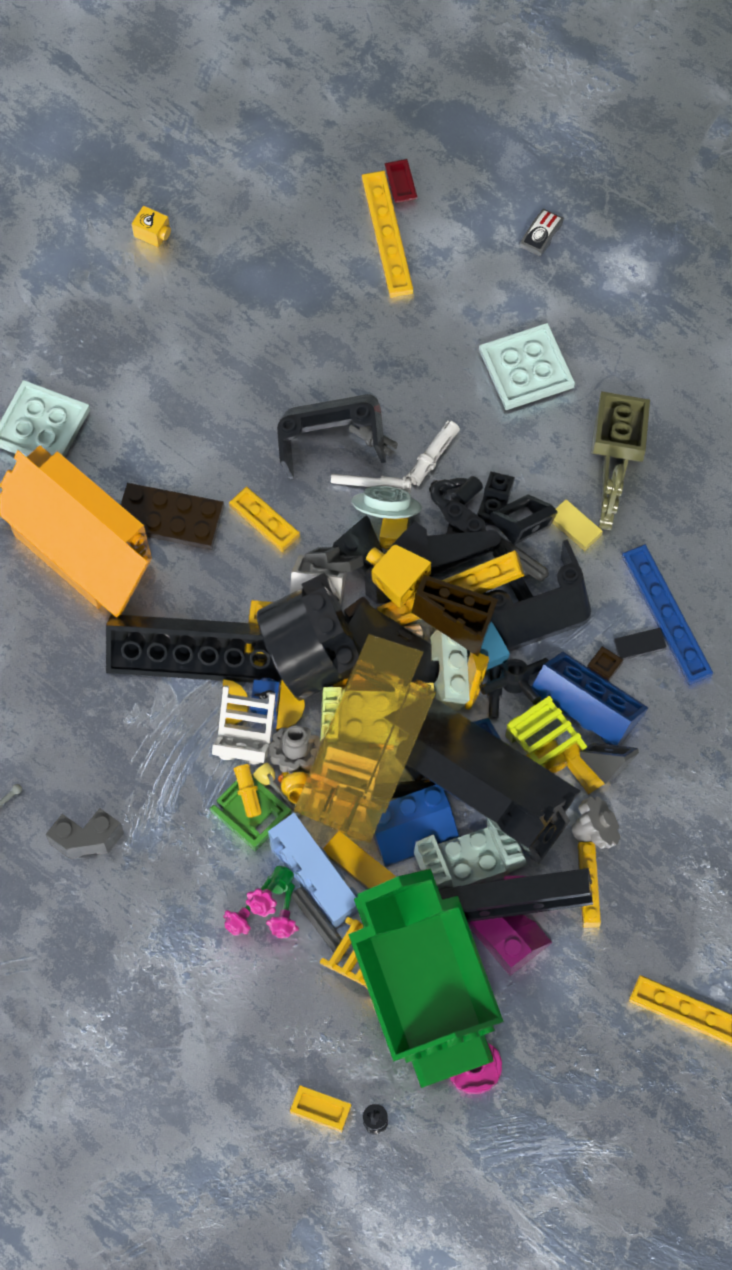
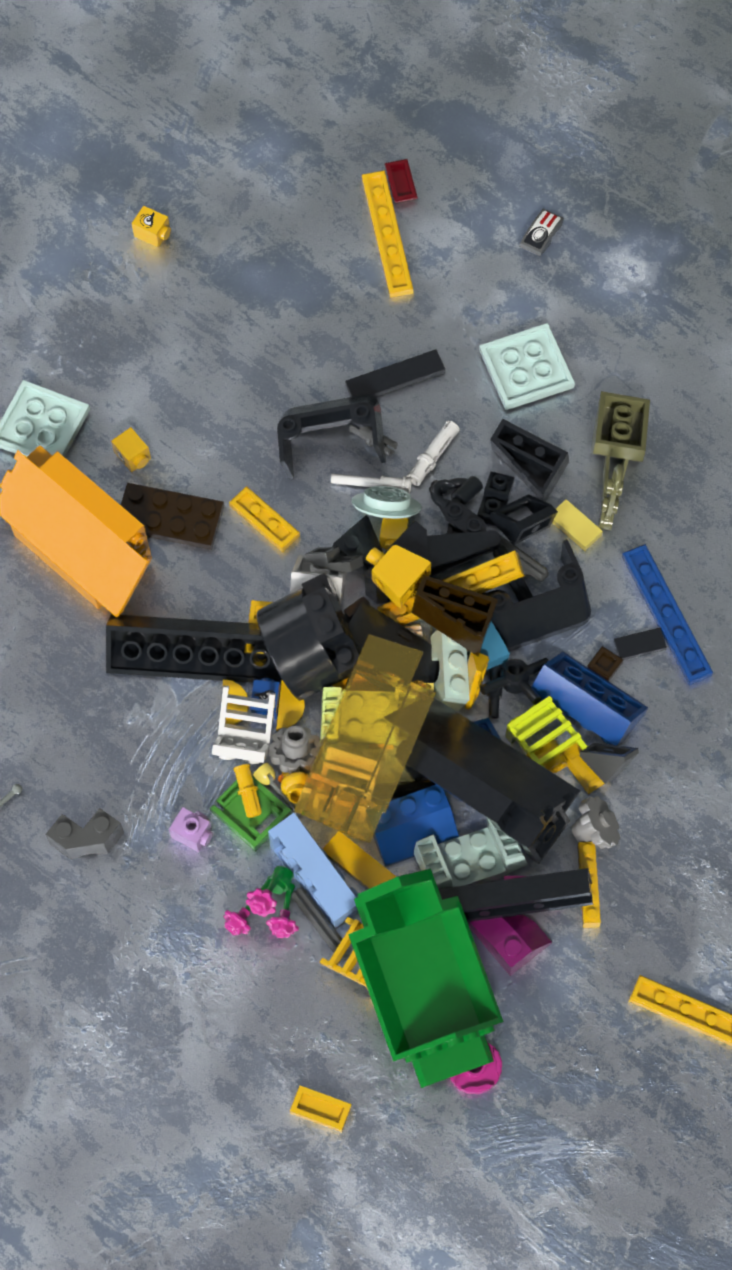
black bush [363,1104,388,1135] -> none
none -> yellow brick [111,427,151,473]
none -> lavender brick [169,807,213,852]
none -> black tile [345,349,445,397]
none -> black wedge [490,419,569,502]

